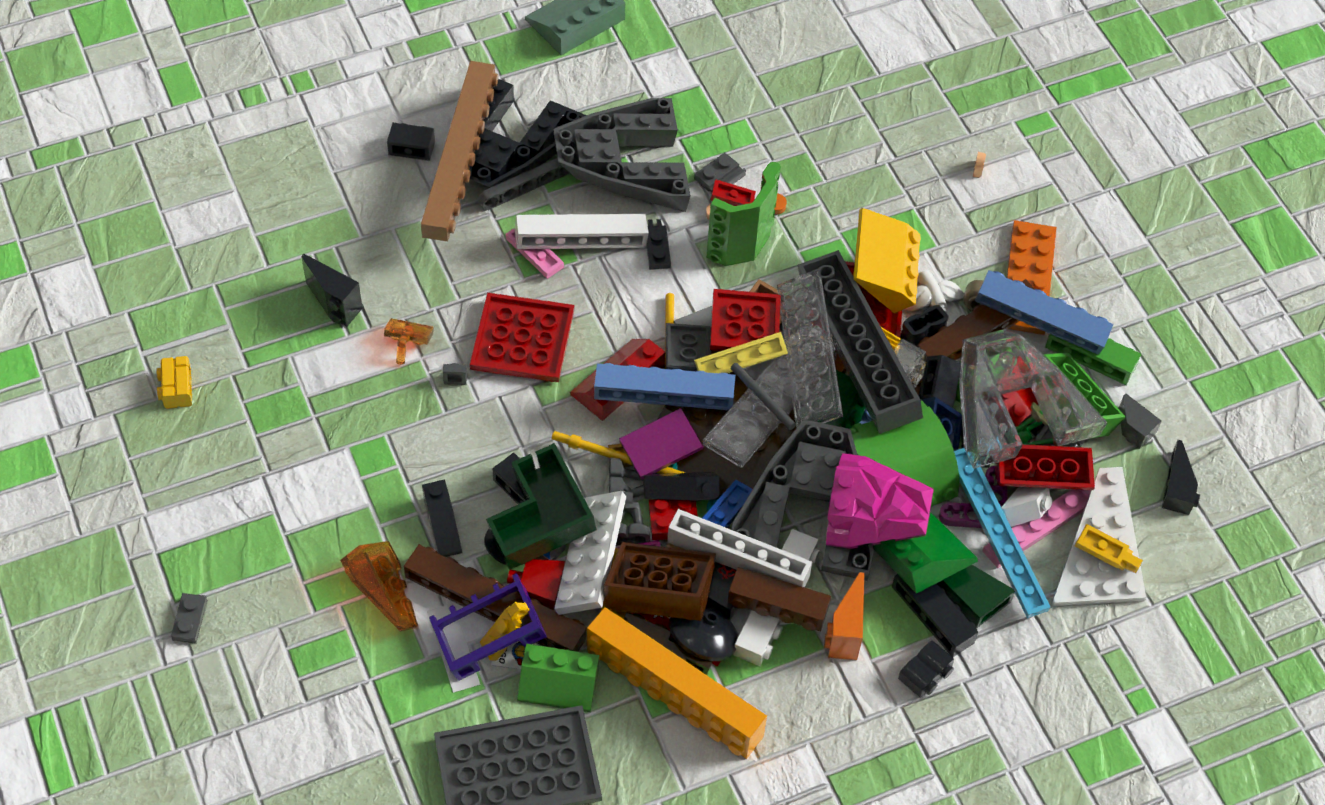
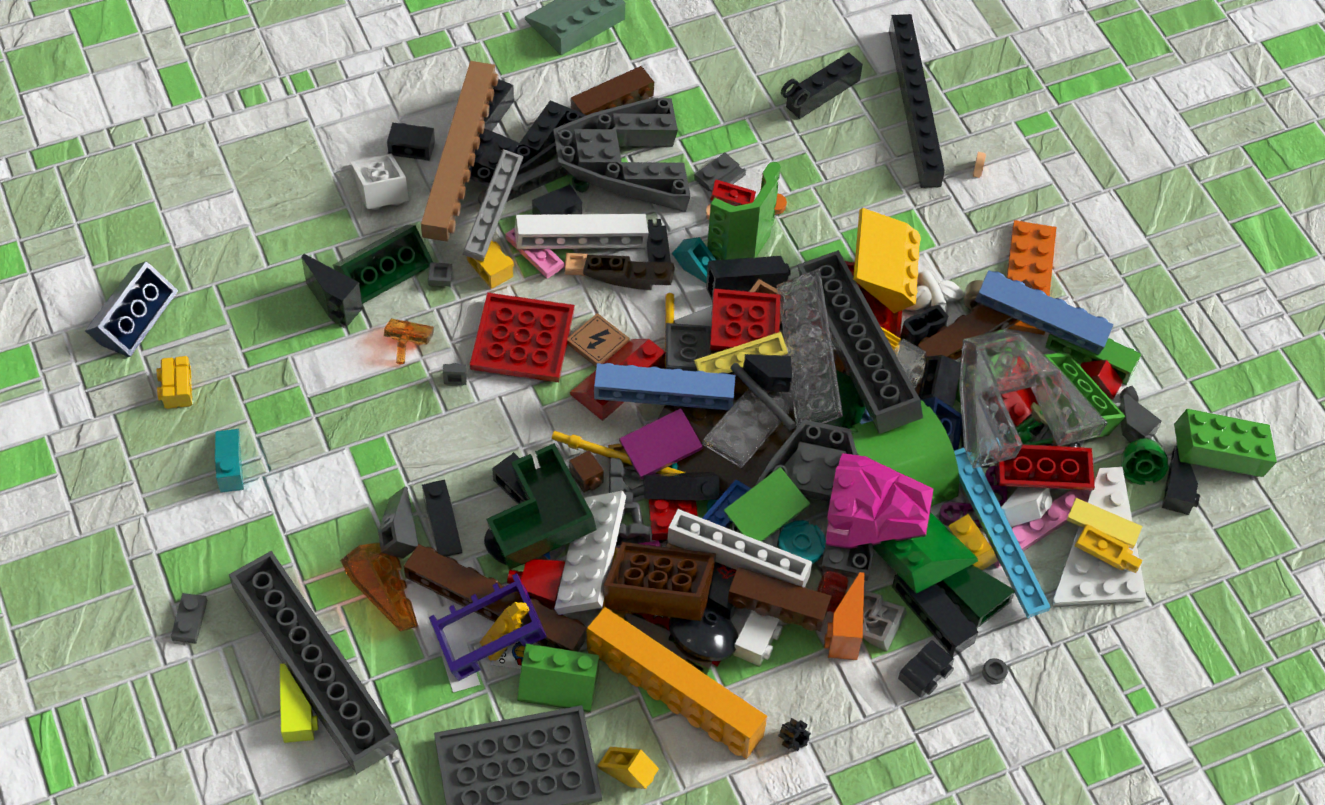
none -> dark blue slope [85,261,178,357]
none -> teal slope [215,429,244,493]
none -> dark grey brick [229,551,400,775]
none -> neon yellow slope [280,663,319,743]
none -> dark green slope [333,225,434,304]
none -> white slope [350,153,409,210]
none -> dark grey slope [378,486,418,559]
none -> dark grey plate [428,262,453,287]
none -> light grey tile [462,149,523,262]
none -> yellow brick [467,241,514,289]
none -> black brick [532,184,582,215]
none -> light nougat tile [565,252,588,276]
none -> medium nougat tile [567,313,630,367]
none -> reddish brown brick [569,450,604,493]
none -> reddish brown brick [571,66,654,115]
none -> dark green hinge [572,177,589,193]
none -> dark brown slope [583,255,675,290]
none -> yellow slope [597,747,659,789]
none -> teal slope [672,237,716,283]
none -> black slope [706,256,791,300]
none -> bright green tile [724,467,810,542]
none -> black slope [743,354,792,392]
none -> teal tile [778,520,826,564]
none -> black gear [778,718,811,751]
none -> black hinge [780,52,863,119]
none -> clear red gear [816,570,848,613]
none -> light grey slope [863,590,907,651]
none -> black brick [889,14,945,188]
none -> yellow brick [948,514,998,570]
none -> dark grey tile [982,658,1008,684]
none -> light yellow tile [1066,498,1143,549]
none -> red slope [1080,360,1123,400]
none -> dark grey hinge [1119,386,1139,402]
none -> green cylinder [1121,438,1168,485]
none -> bright green brick [1174,409,1277,477]

